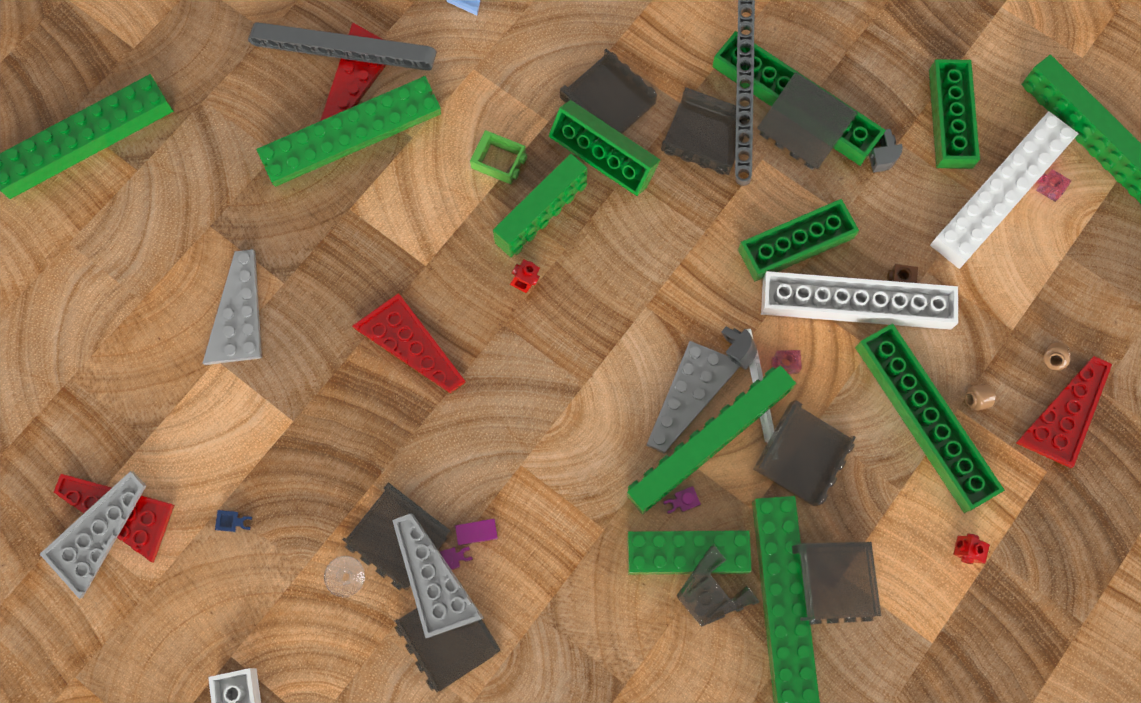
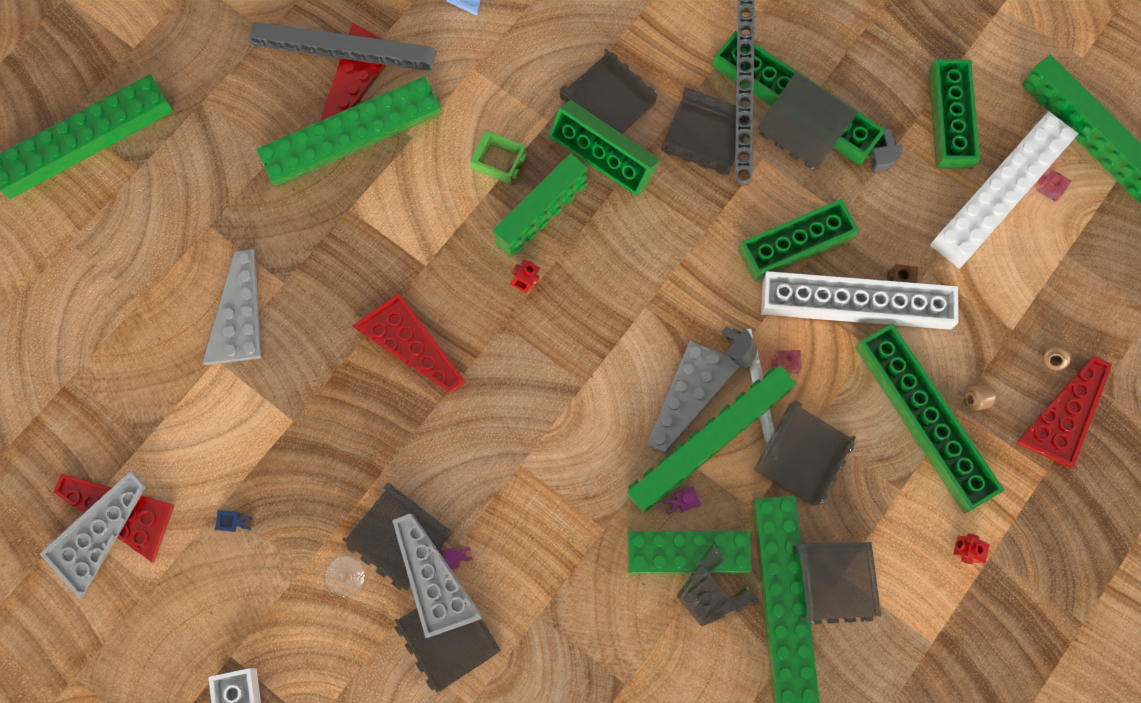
magenta tile [455,519,498,546] -> none

